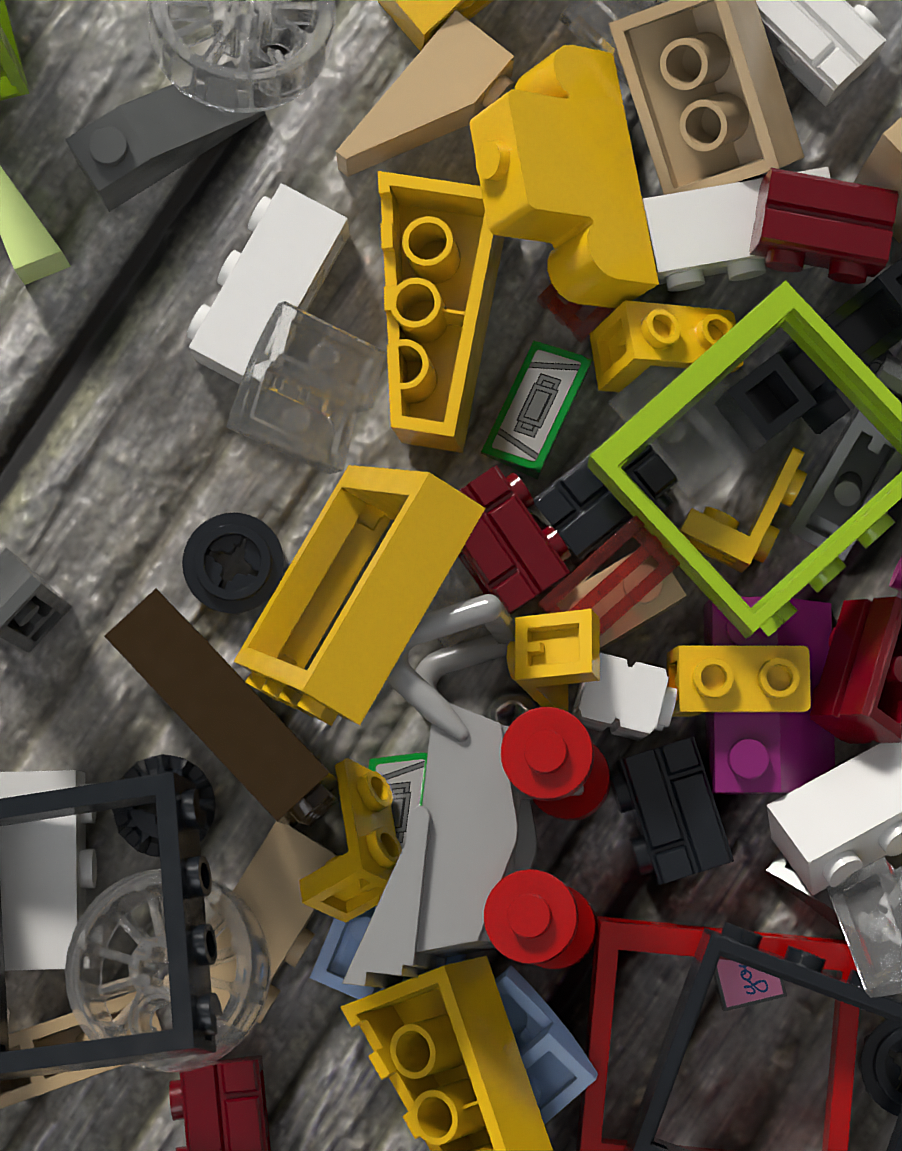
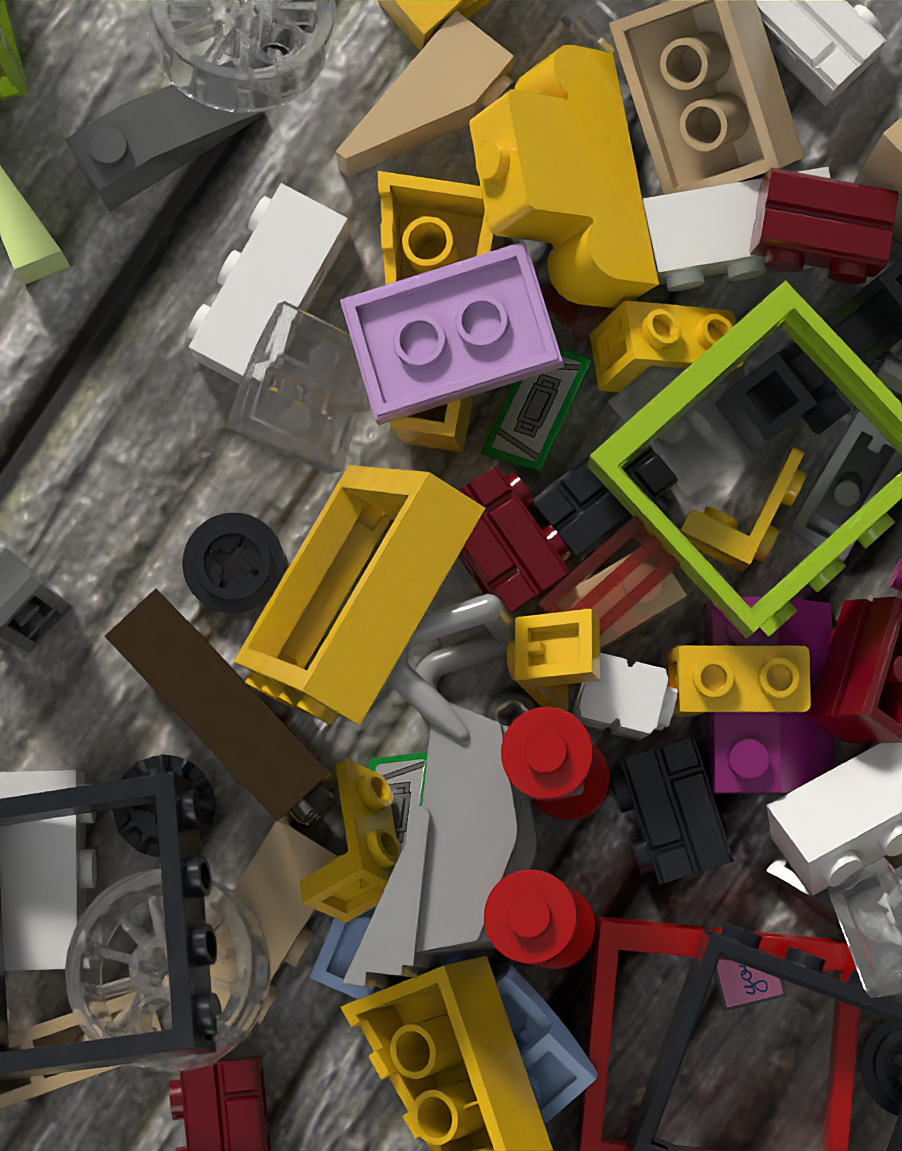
none -> lavender tile [340,241,564,425]

